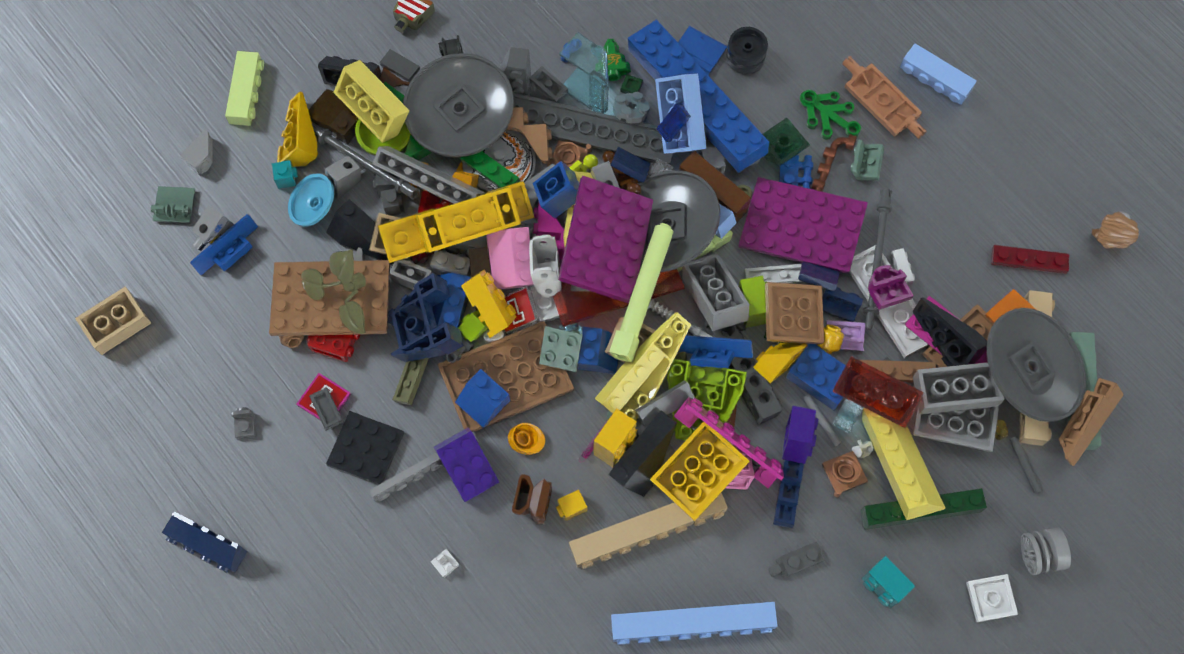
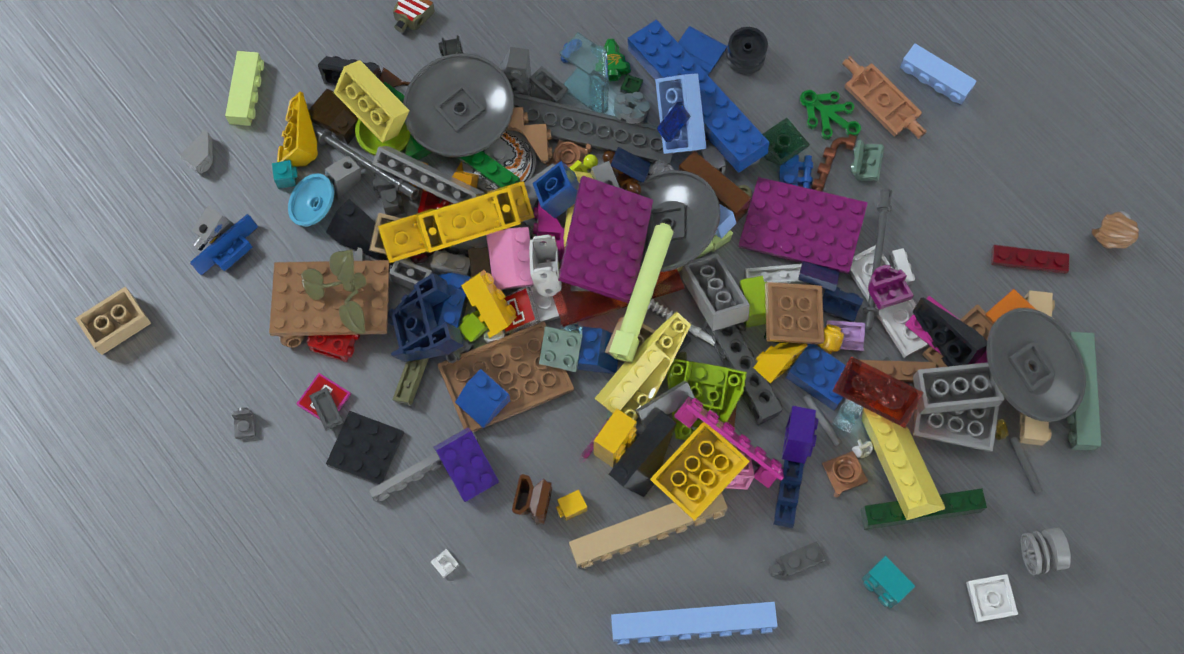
sand green hinge [151,186,195,223] -> none
dark blue wedge [162,512,248,573] -> none
dark grey tile [380,49,420,82] -> none
light orange hat [508,423,545,455] -> none
blue bracket [679,335,754,369] -> none
medium nougat wedge [1059,378,1123,466] -> none

